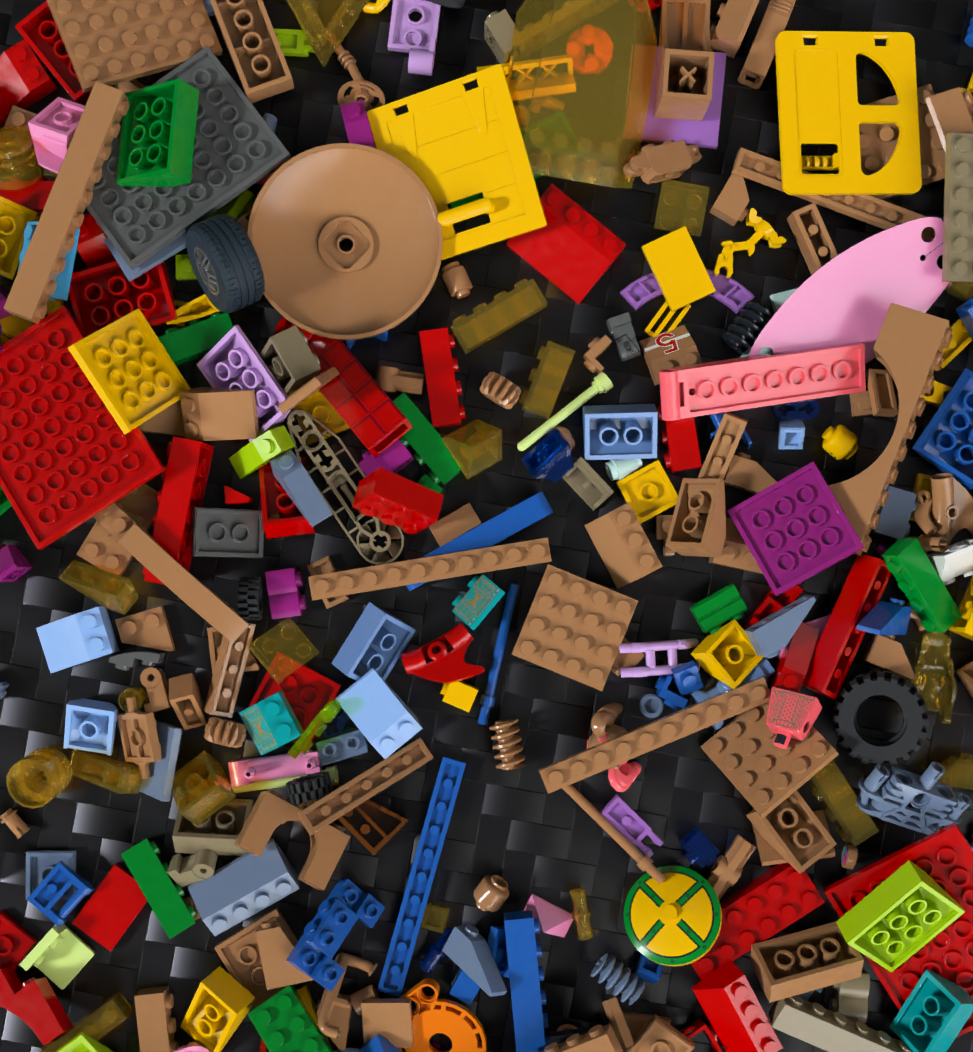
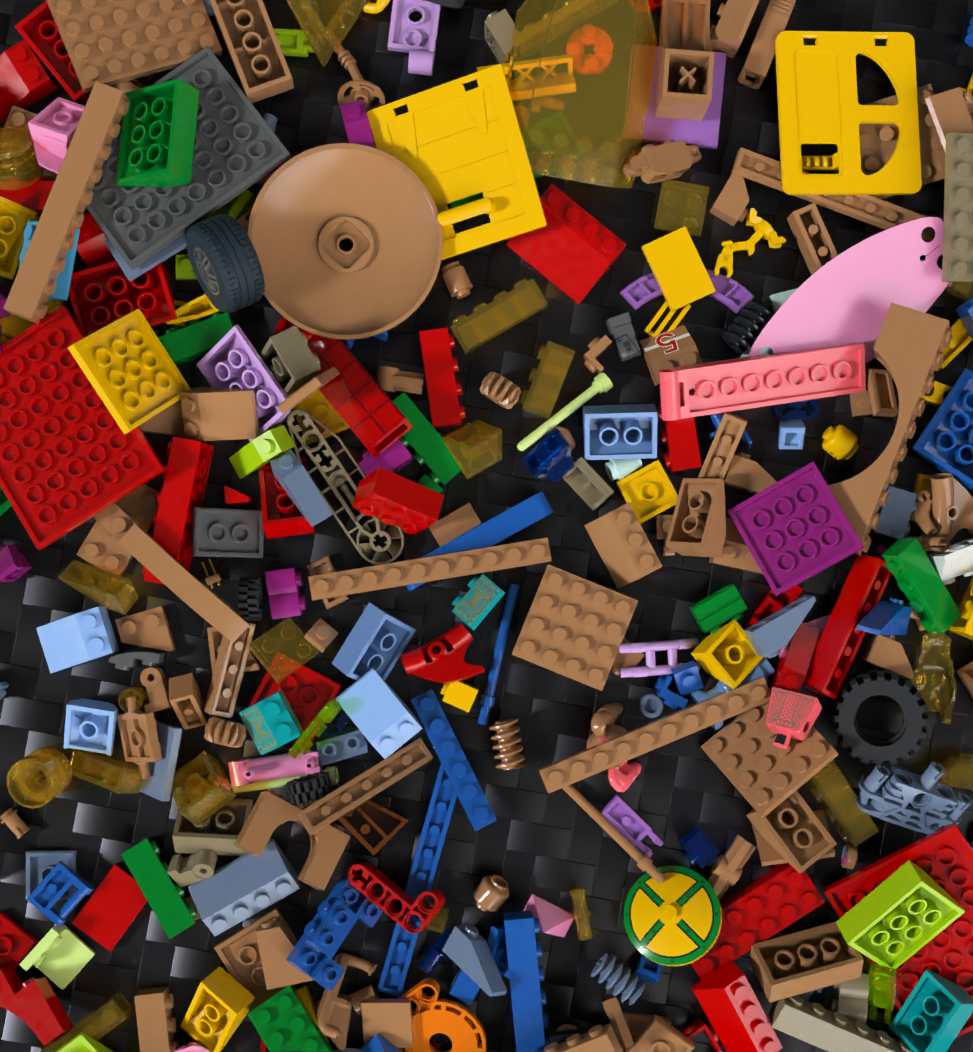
none -> piece [201,559,222,589]
none -> medium nougat plate [304,618,338,653]
none -> red beam [347,861,445,934]
none -> blue plate [411,689,497,831]
none -> clear neon green hinge [869,963,896,1024]

